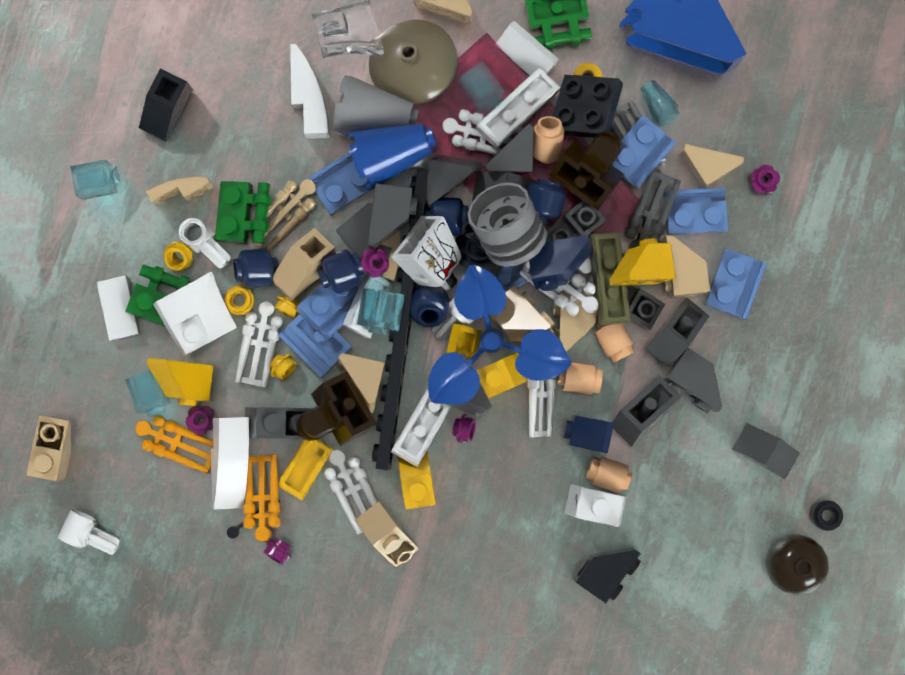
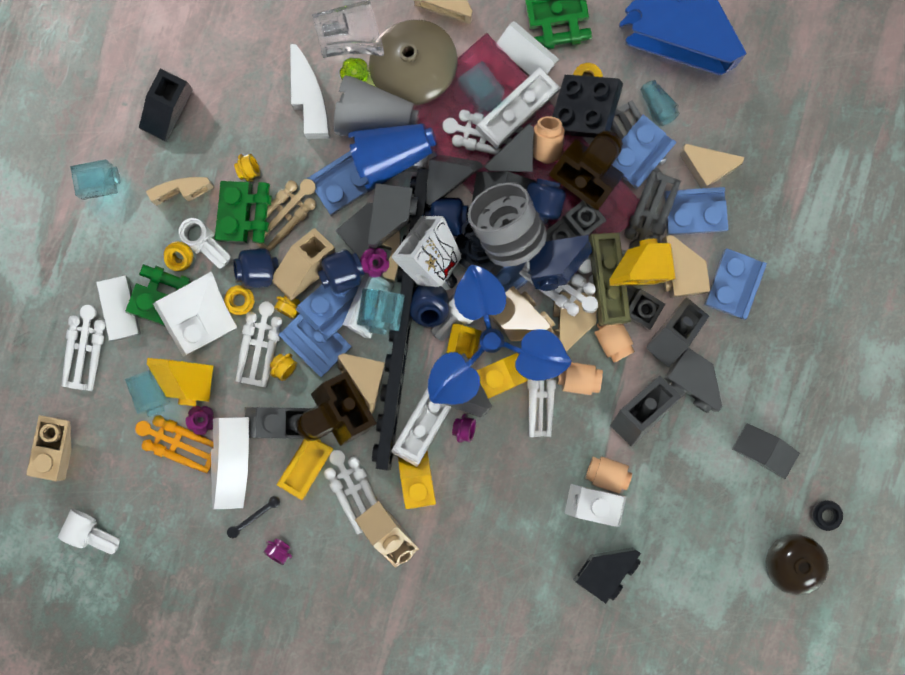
light orange piece [243,455,280,542] -> none
dark blue slope [563,415,614,453] -> none
magenta plate [750,165,780,194] -> none
none -> white piece [61,305,106,391]
none -> yellow plate [234,154,260,182]
none -> clear neon green plate [340,57,369,82]

